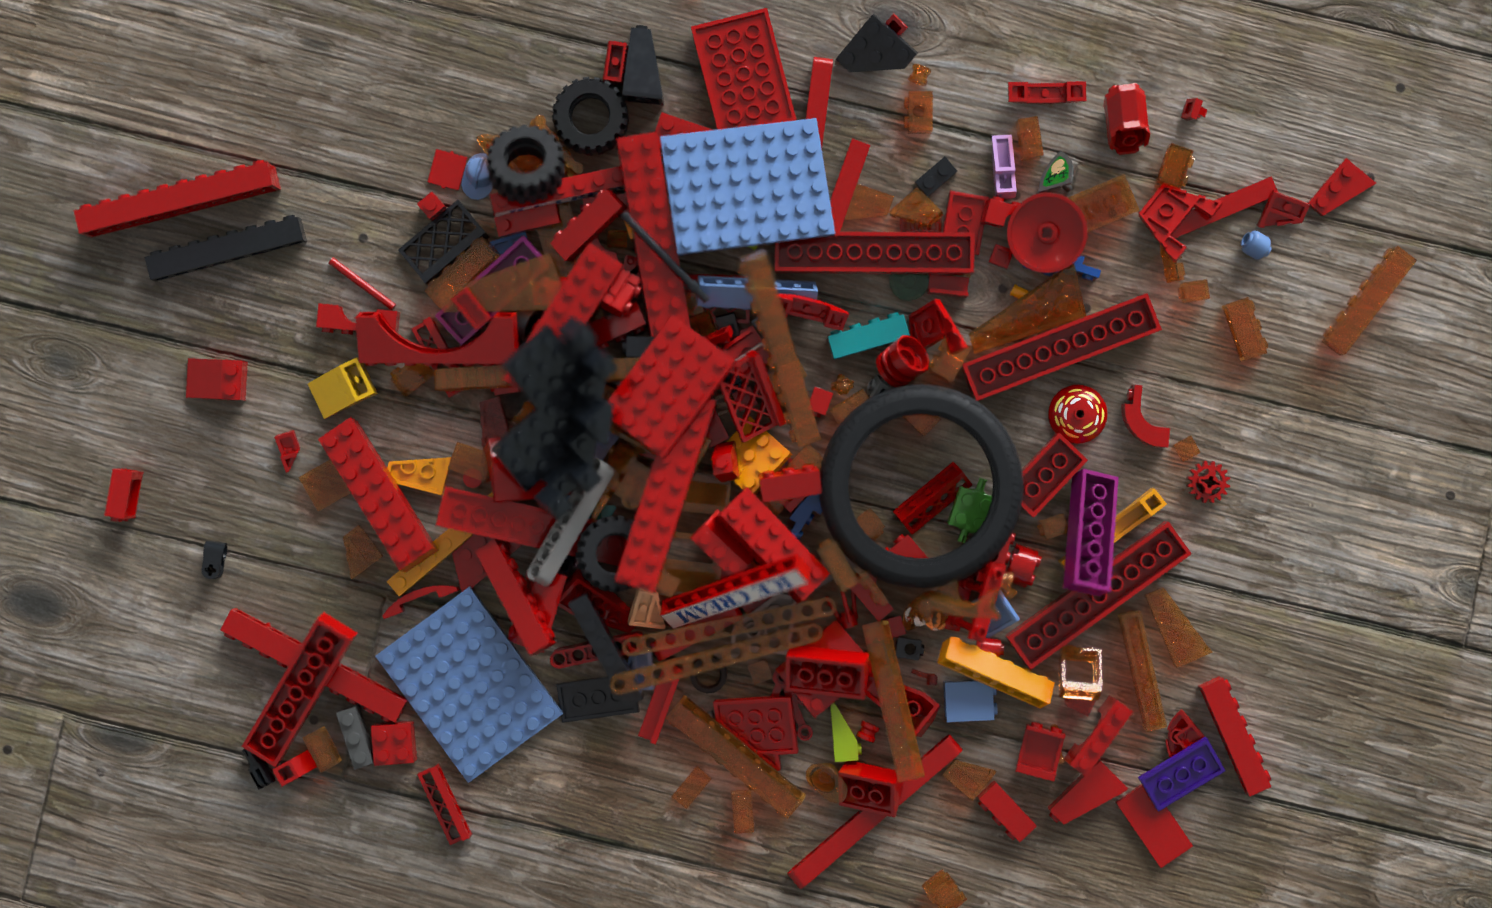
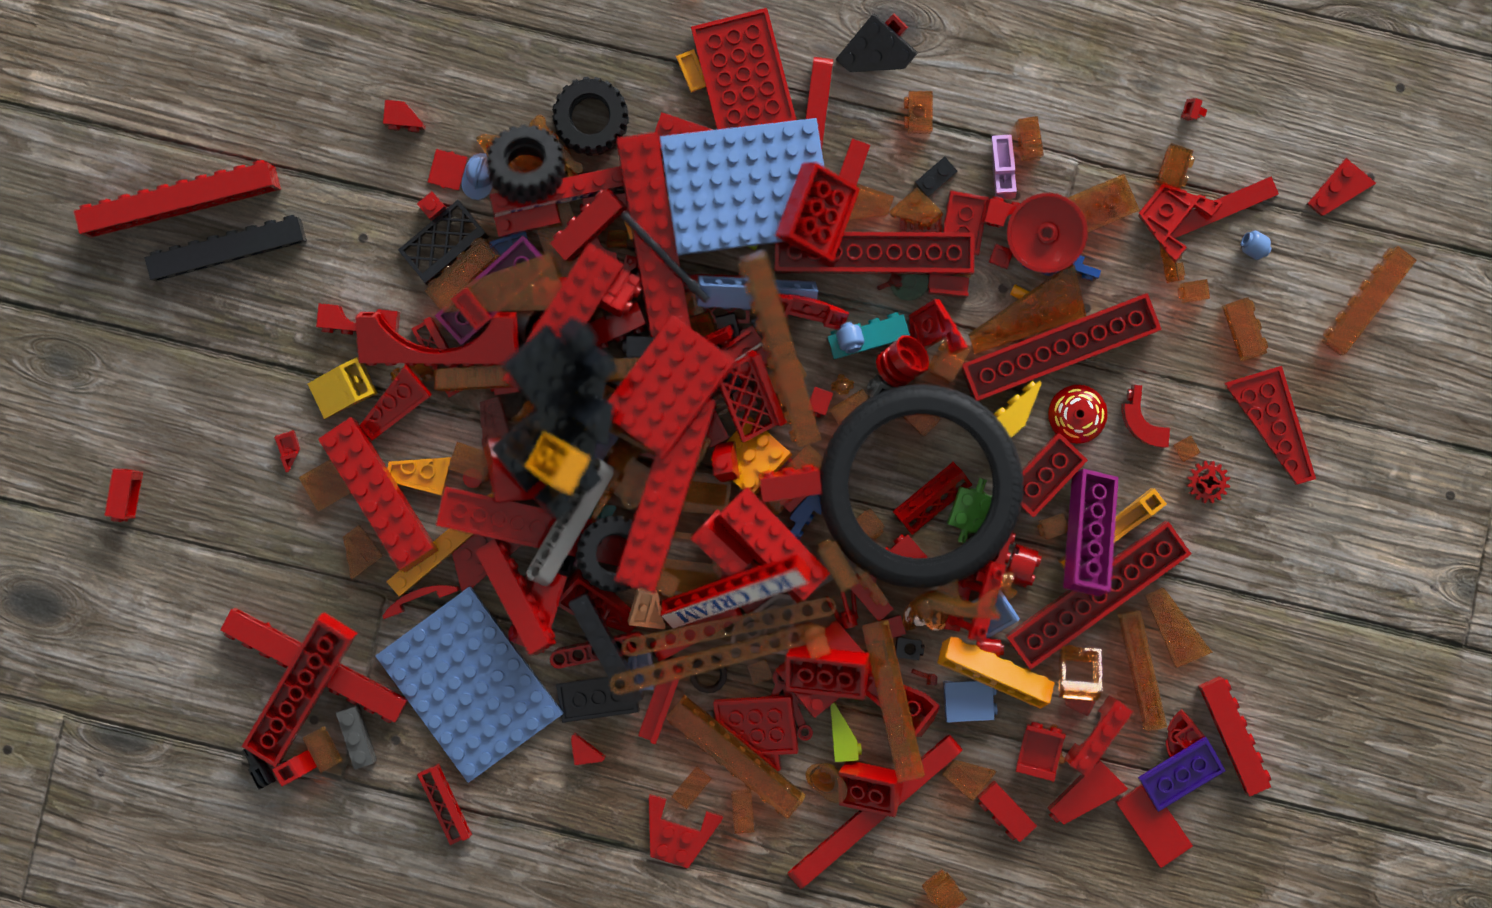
red slope [186,358,248,401] -> none
black piece [202,541,227,579] -> none
red bar [328,258,396,311] -> none
red brick [371,721,417,766] -> none
red brick [603,40,628,86] -> none
black slope [622,25,664,105] -> none
red wheel [856,720,880,743] -> none
clear orange wheel [908,64,931,86] -> none
red slope [1008,81,1087,104] -> none
shield [1038,151,1074,193] -> none
red brick [1103,83,1151,155] -> none
red wing [1257,190,1310,228] -> none
none -> red wing [359,364,432,441]
none -> red slope [383,100,426,133]
none -> light orange brick [525,431,590,494]
none -> red slope [571,732,606,765]
none -> red wing [649,794,723,868]
none -> light orange tile [676,49,706,93]
none -> red slope [775,162,860,261]
none -> clear orange bracket [804,626,831,660]
none -> medium blue head [836,322,864,354]
none -> clear red hand [877,274,903,290]
none -> yellow slope [993,381,1042,437]
none -> red wing [1224,366,1316,485]

